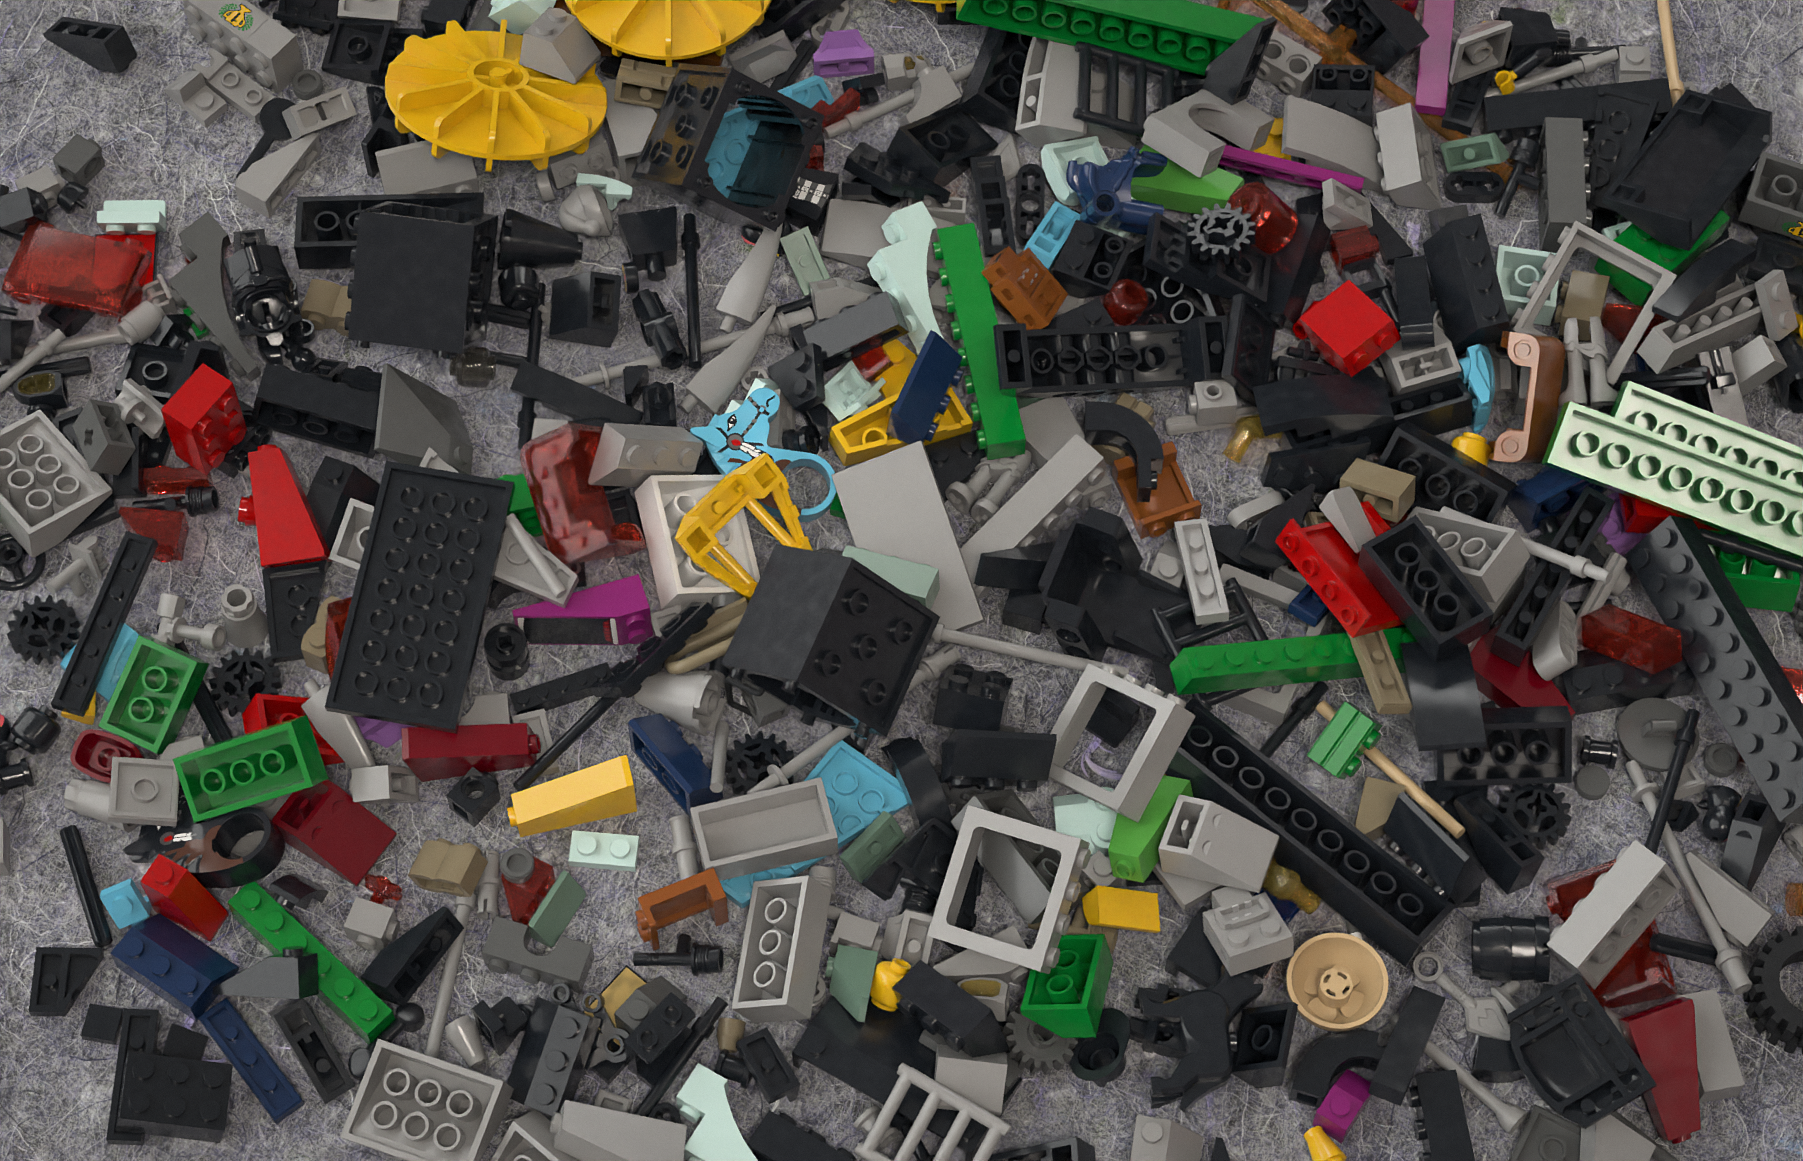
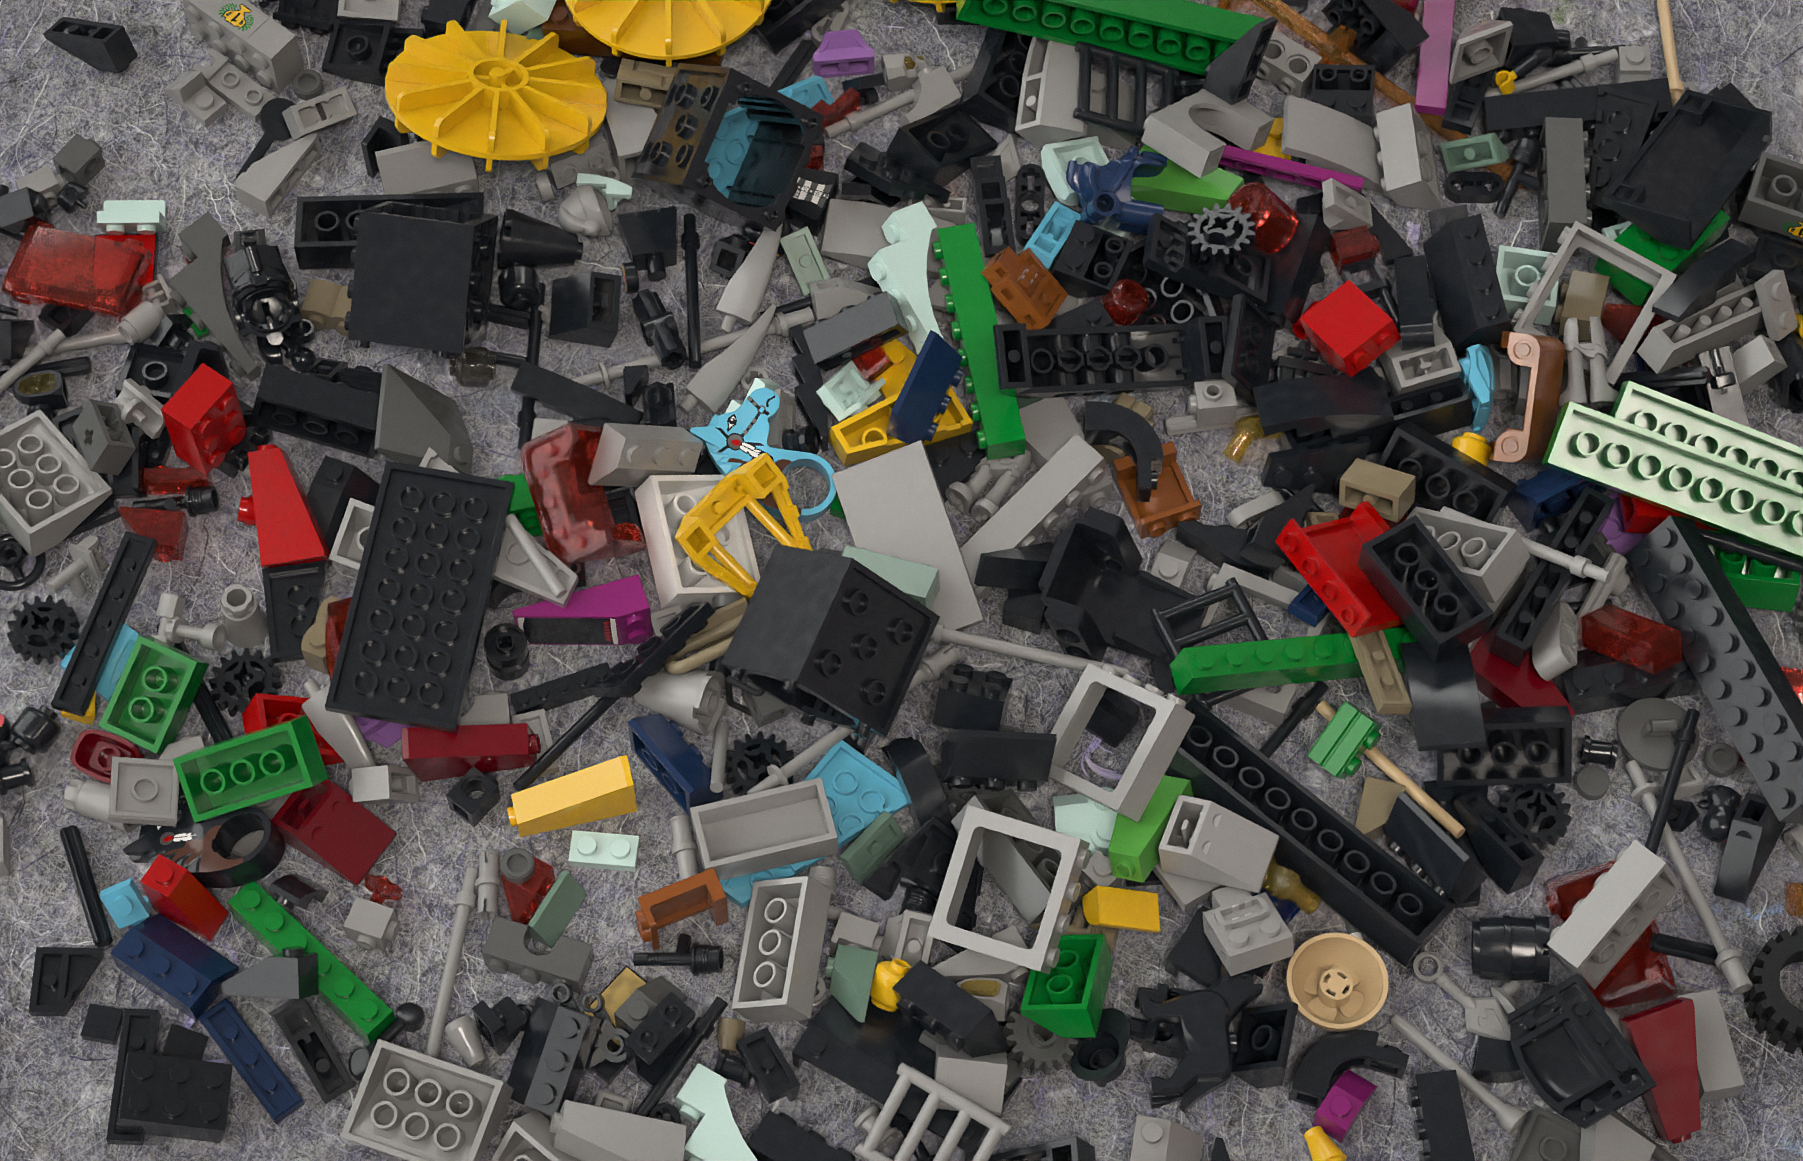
black slope [360,906,464,1007] -> none
black tile [366,86,395,126] -> none
dark tan brick [408,838,488,897] -> none
light grey slope [519,7,601,84] -> none
light grey slope [729,30,797,83] -> none
black wing [768,342,825,413] -> none
light grey plate [1174,518,1229,625] -> none
light grey slope [1319,486,1376,554] -> none
black slope [1368,986,1446,1106] -> none
light grey slope [1686,849,1776,947] -> none
none -> black brick [709,234,754,280]

